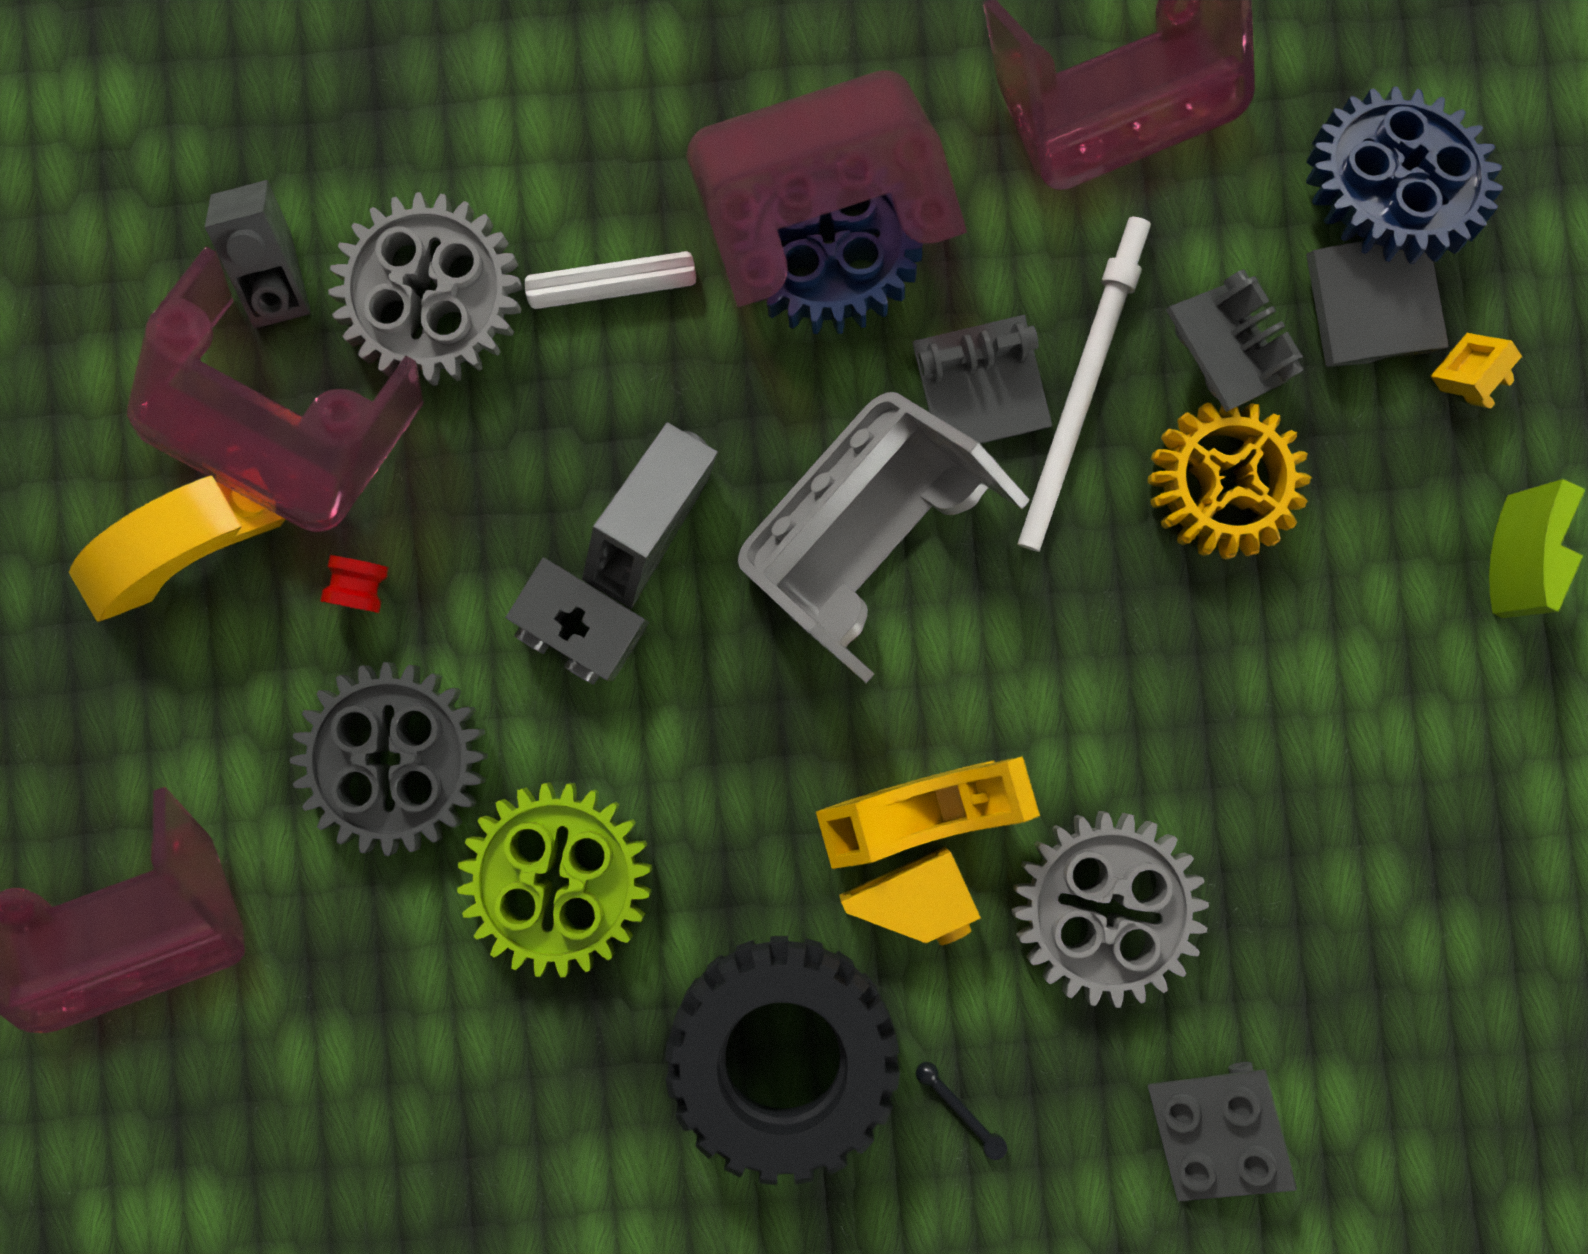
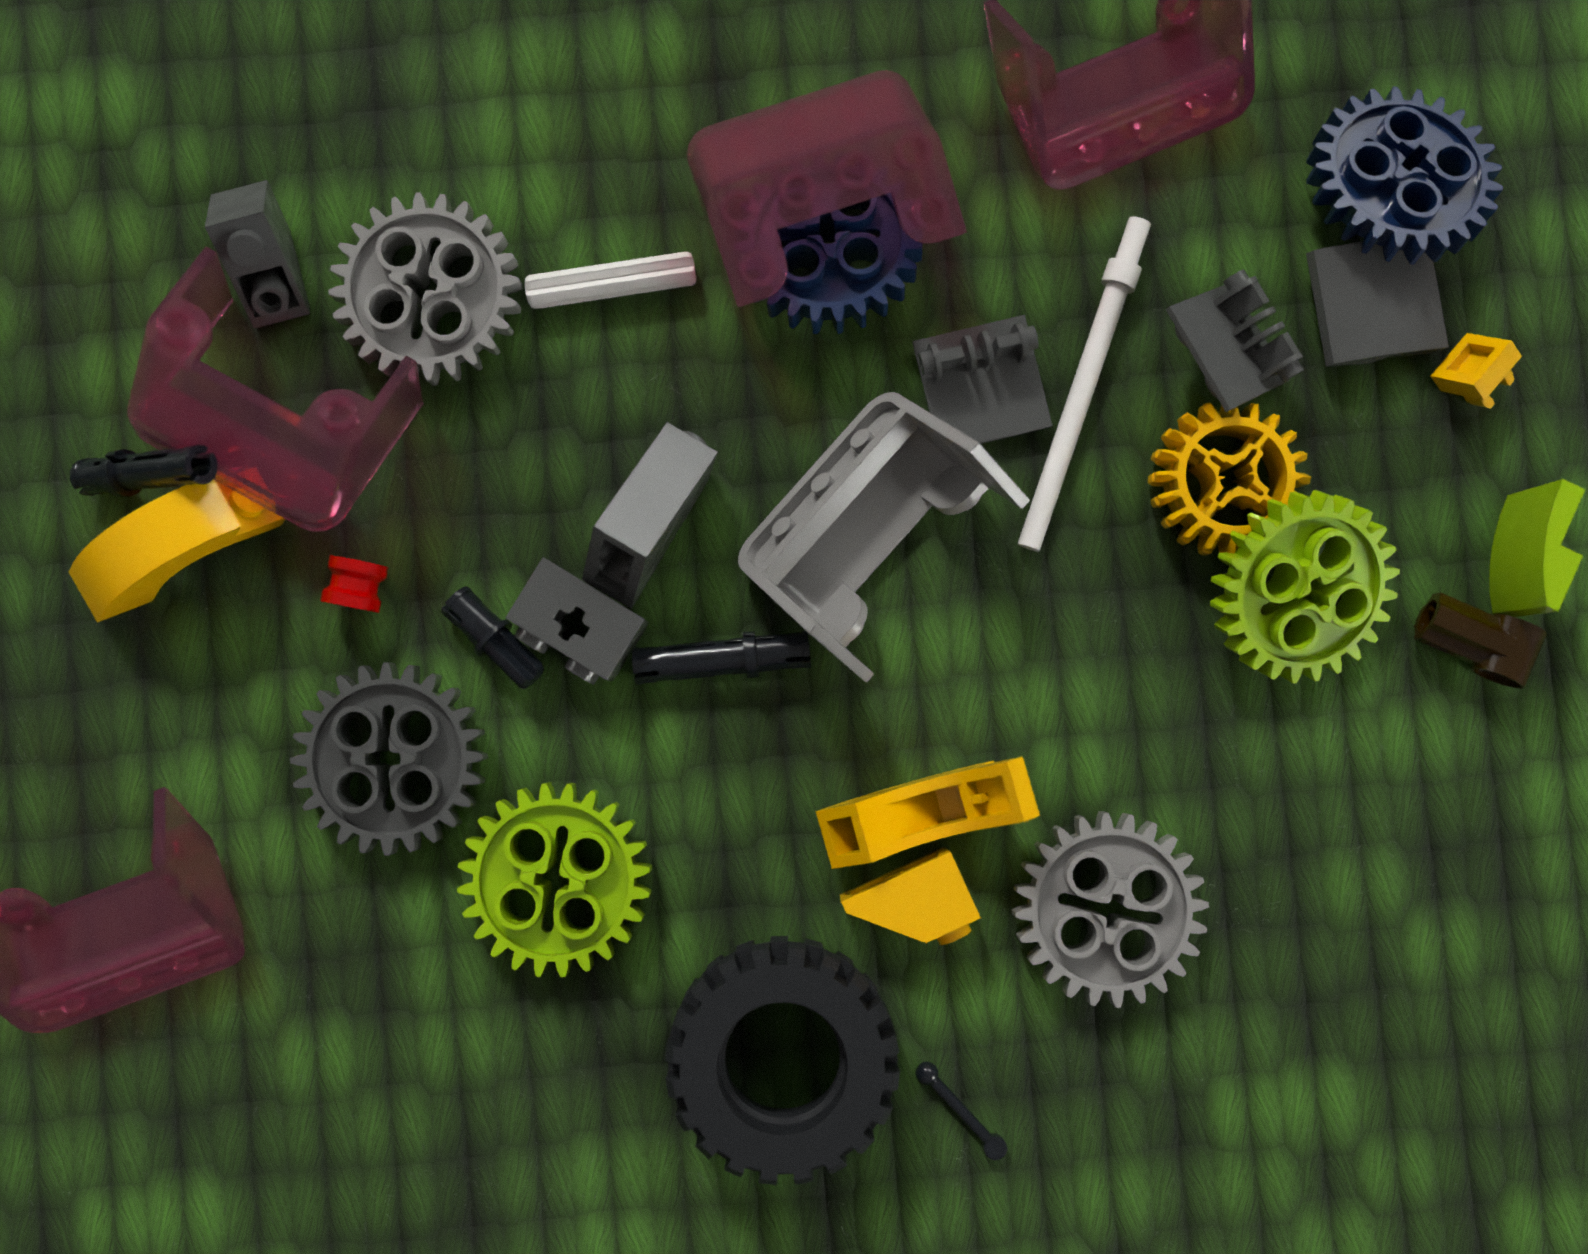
dark grey hinge [1148,1062,1297,1201] -> none
none -> black pin [70,444,218,497]
none -> black axle [441,586,544,689]
none -> black pin [632,631,812,685]
none -> lime gear [1210,490,1400,684]
none -> dark brown piece [1414,592,1547,689]

